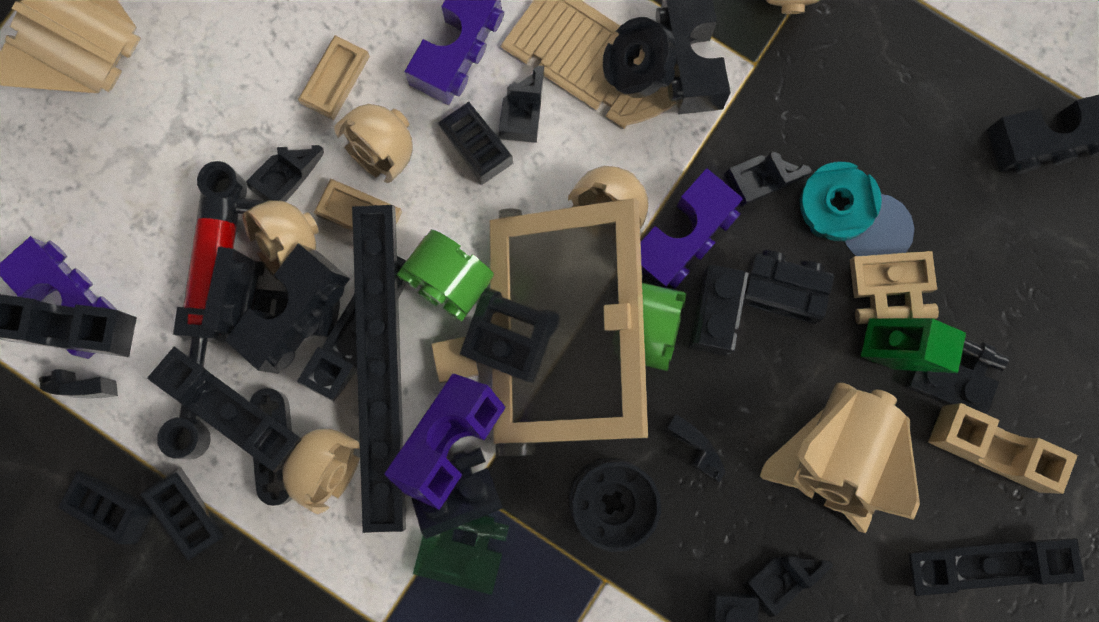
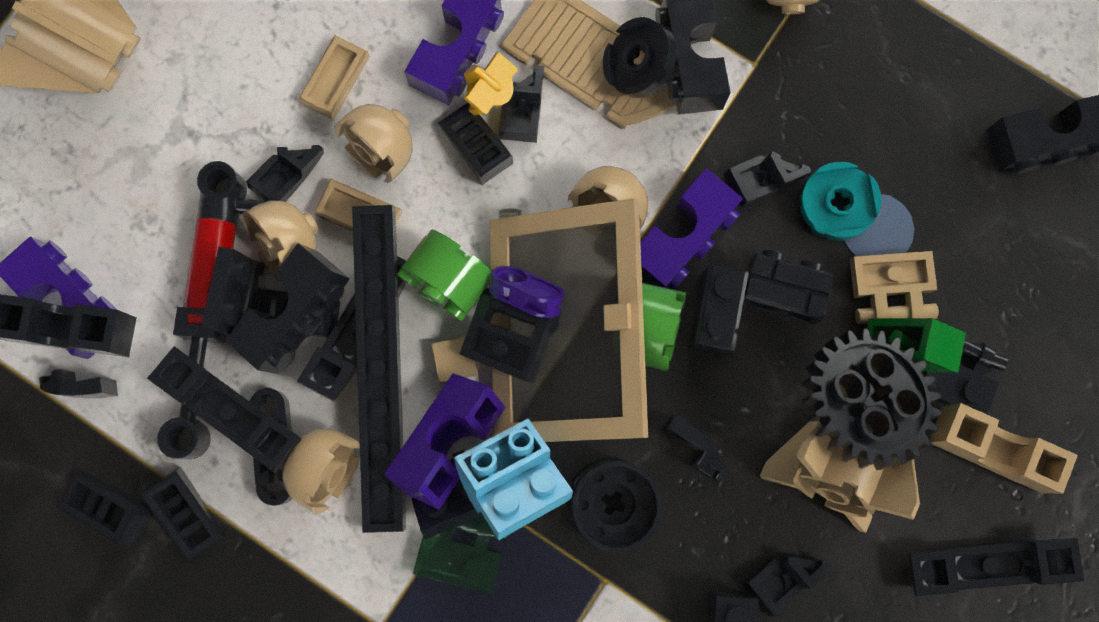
none -> medium azure brick [455,419,573,540]
none -> yellow piece [464,52,518,116]
none -> dark purple piece [489,266,564,318]
none -> black gear [802,329,942,470]

